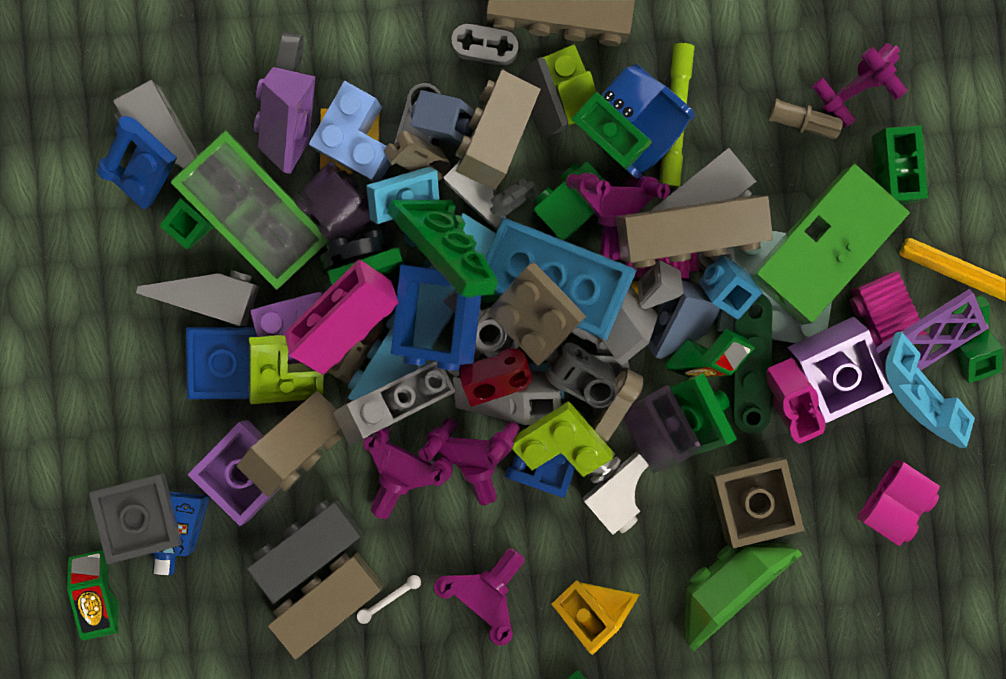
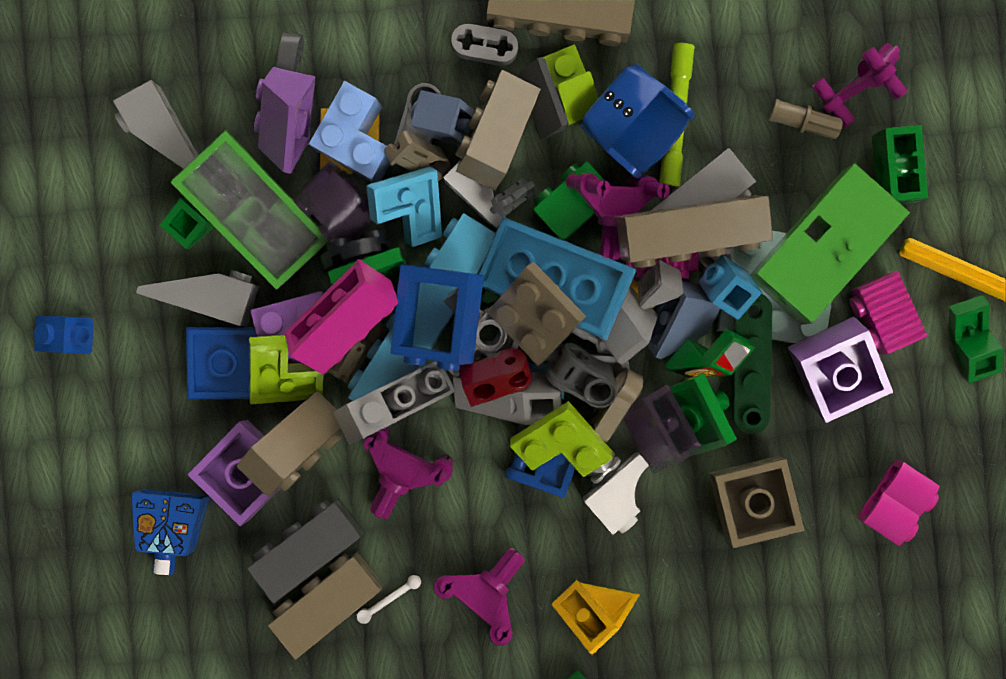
slope [67,550,119,641] -> none
dark grey plate [89,473,182,564] -> none
blue plate [96,116,177,210] -> none
green wing [387,200,498,298] -> none
magenta axle [419,418,520,506] -> none
green plate [571,91,652,170] -> none
bright green wedge [684,542,803,651] -> none
dark pink brick [766,358,825,444] -> none
medium lavender window [876,289,989,372] -> none
medium azure slope [885,332,975,448] -> none
none -> blue bracket [34,316,94,354]

